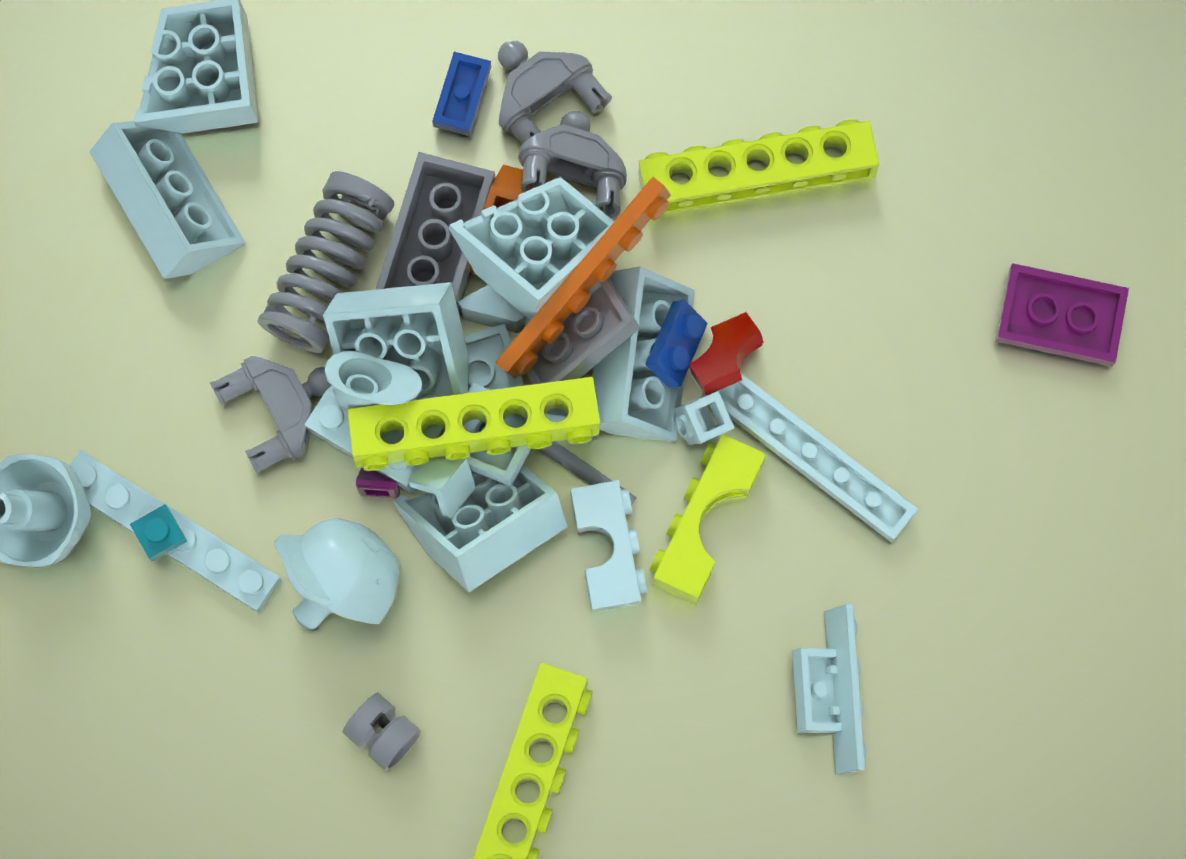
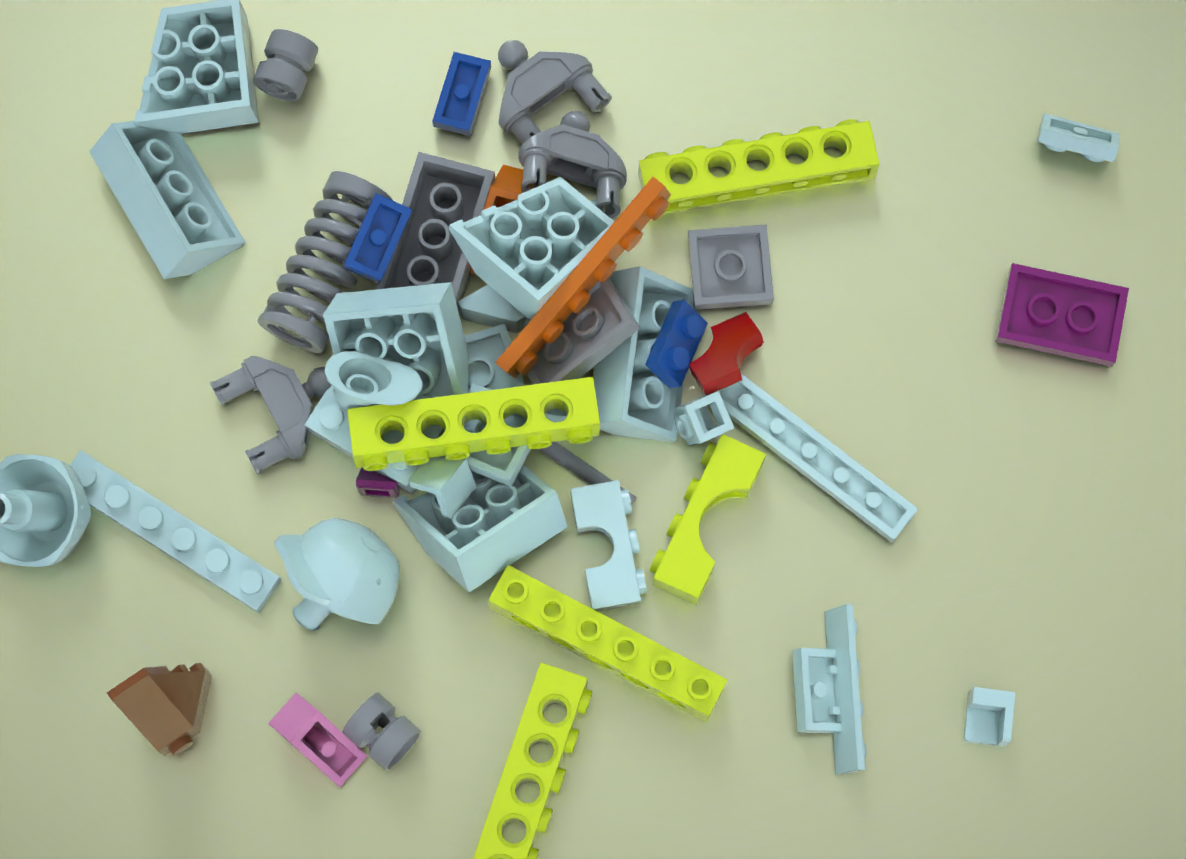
teal plate [130,504,187,561] -> none
none -> dark orange wedge [107,663,212,756]
none -> light grey wheel [253,29,319,101]
none -> bright pink slope [268,693,367,787]
none -> blue plate [342,193,412,284]
none -> neon yellow brick [488,565,727,723]
none -> light grey plate [688,225,774,310]
none -> light aqua panel [964,687,1015,747]
none -> light aqua plate [1038,113,1119,162]

